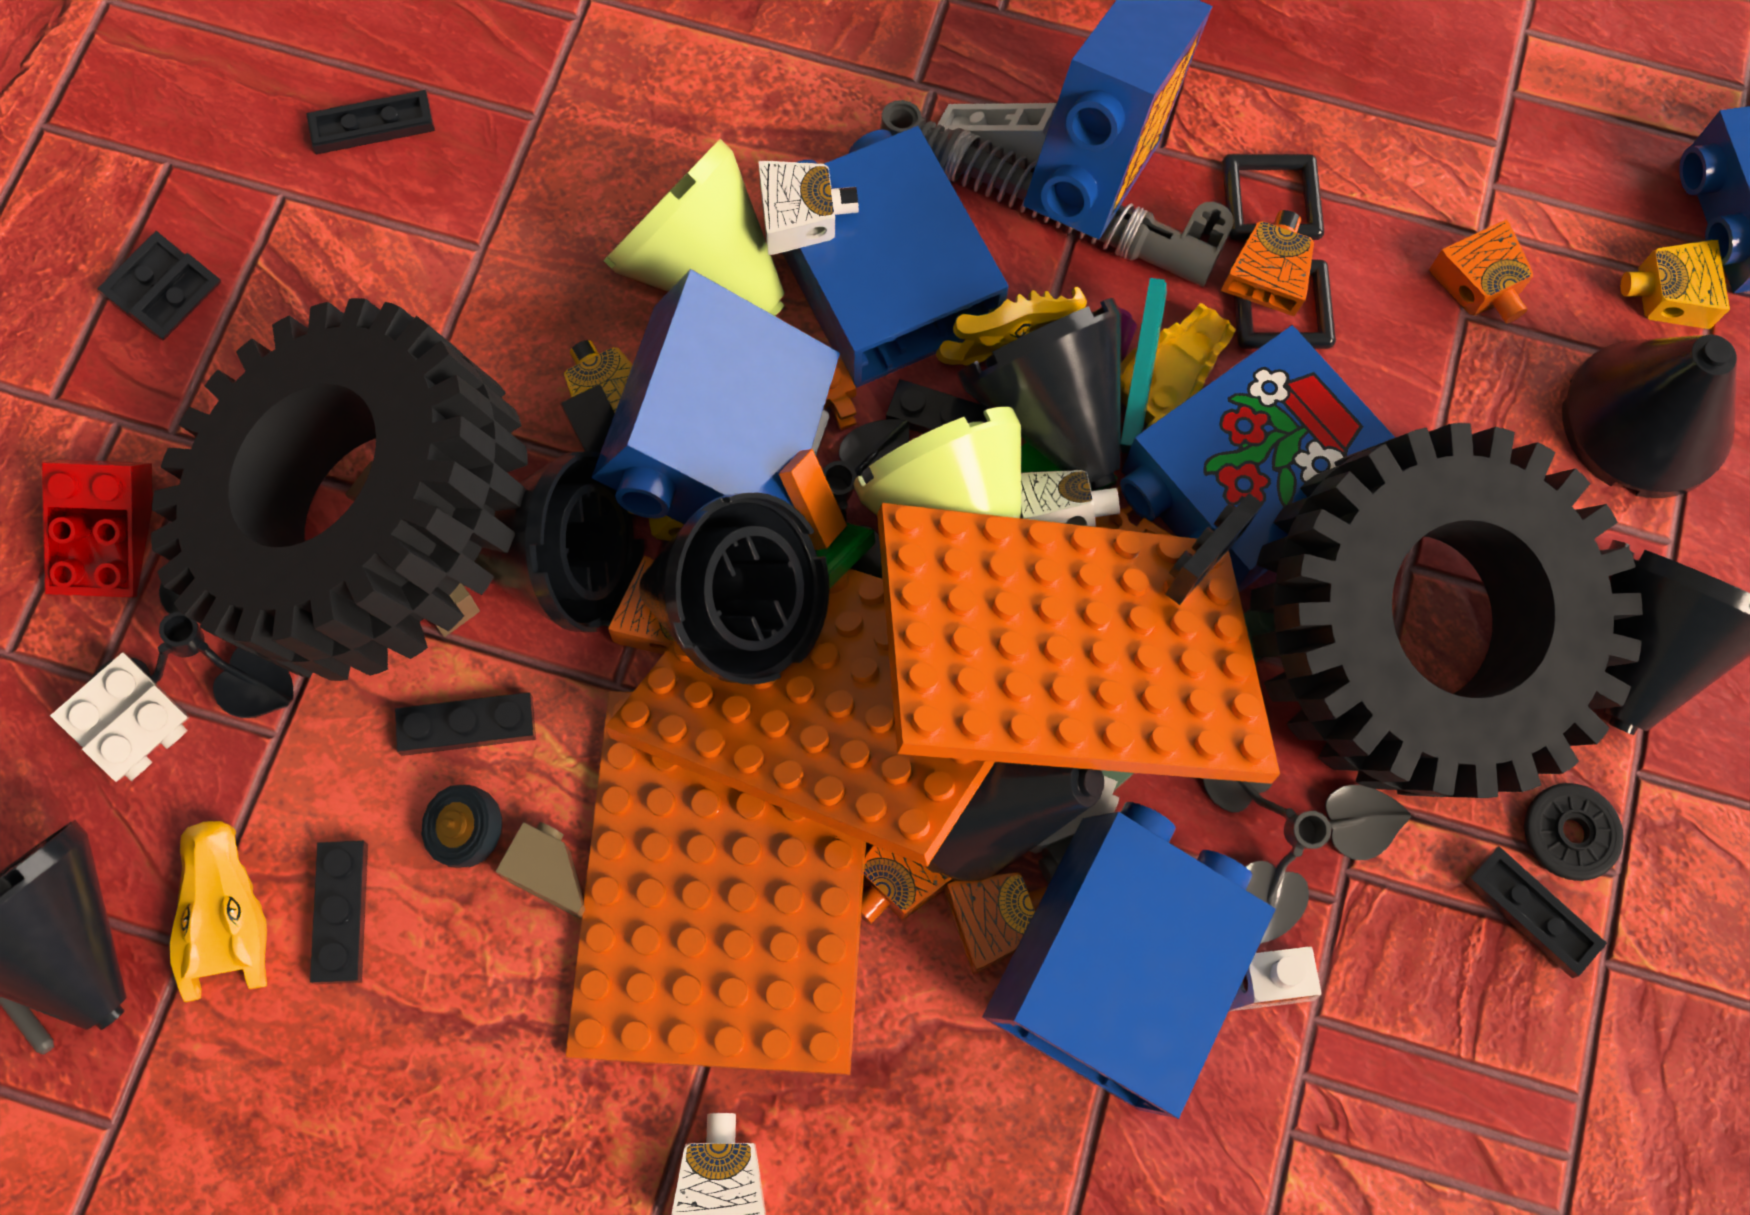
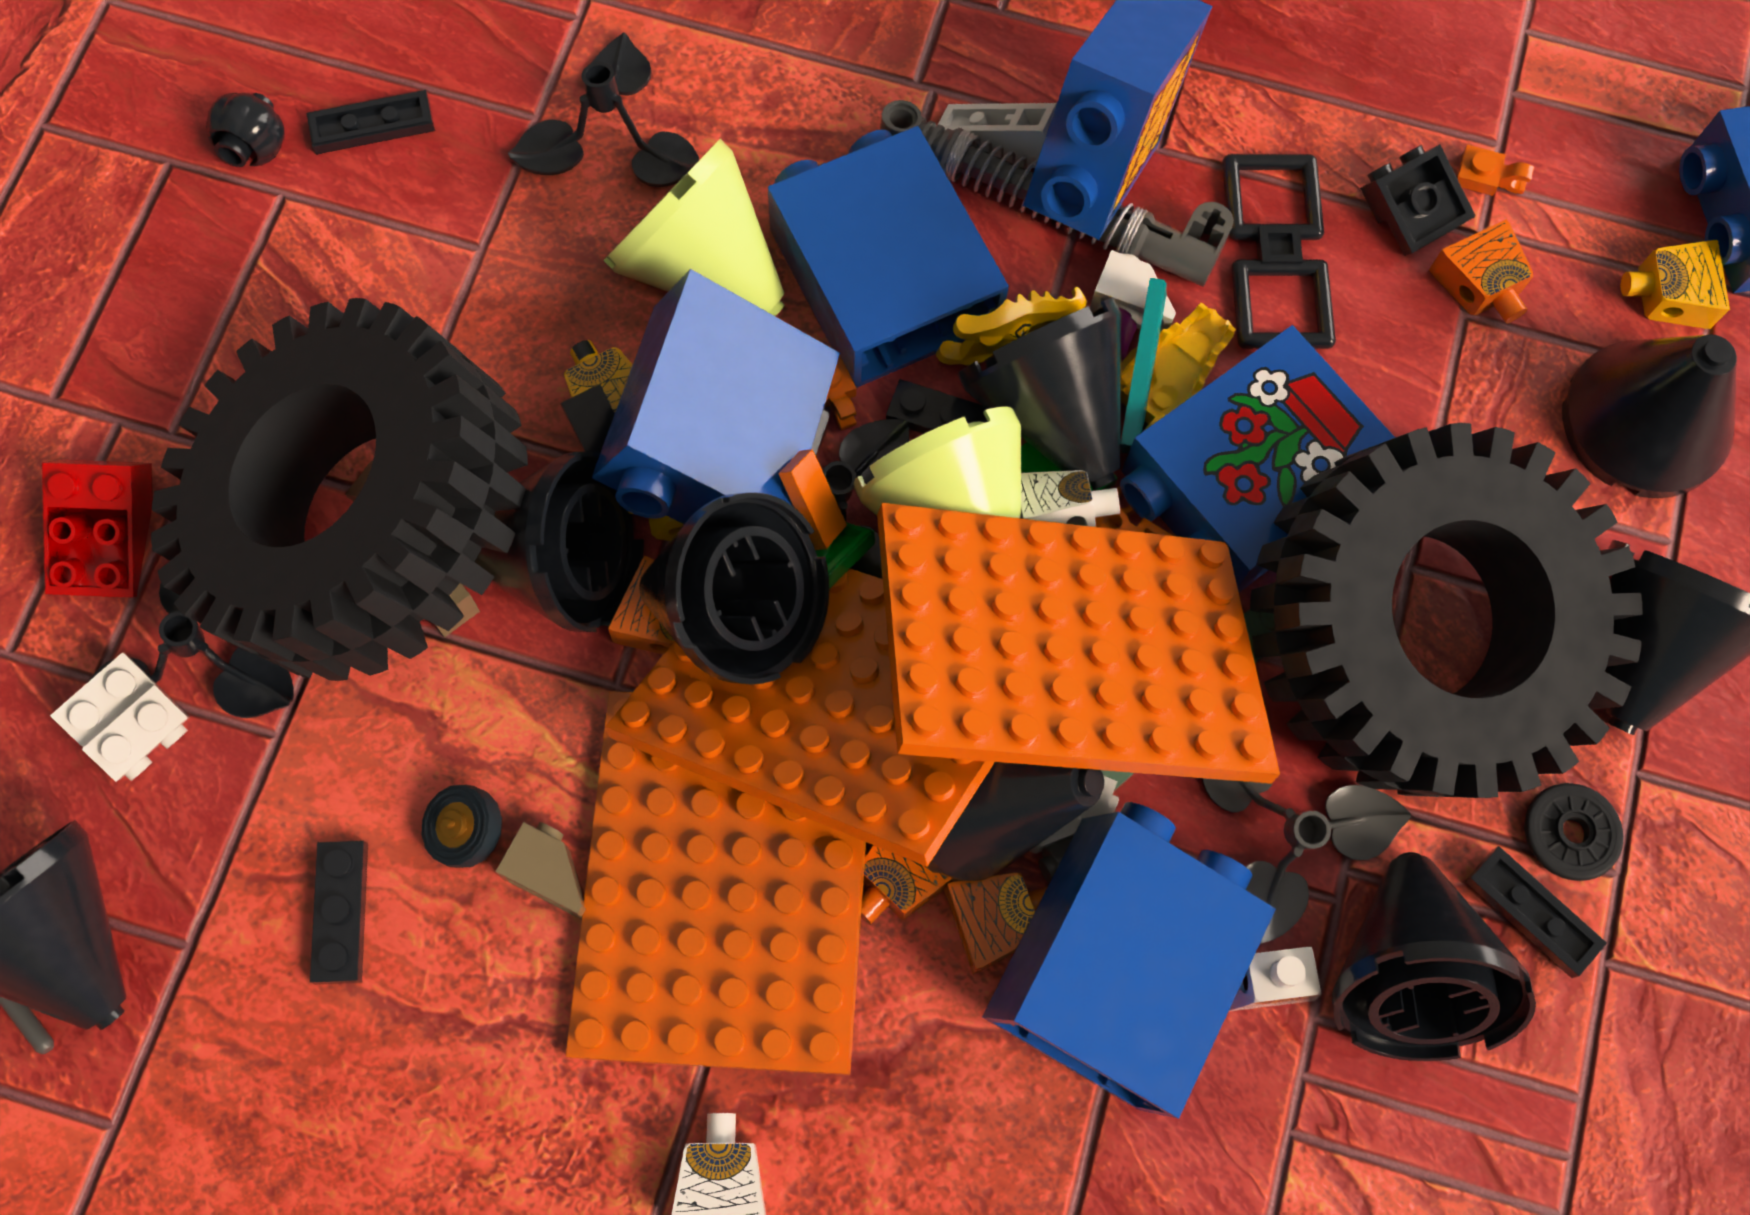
black slope [97,231,221,341] -> none
yellow animal [170,821,267,1003] -> none
black plate [395,692,536,756] -> none
white torso [759,161,859,255] -> none
black plate [1165,493,1264,605] -> none
orange torso [1221,210,1314,316] -> none
none -> black plant [206,93,285,167]
none -> black plant [508,32,699,187]
none -> white slope [1090,250,1176,332]
none -> black cone [1332,852,1536,1061]
none -> black plate [1360,144,1476,256]
none -> orange plate [1456,144,1534,196]

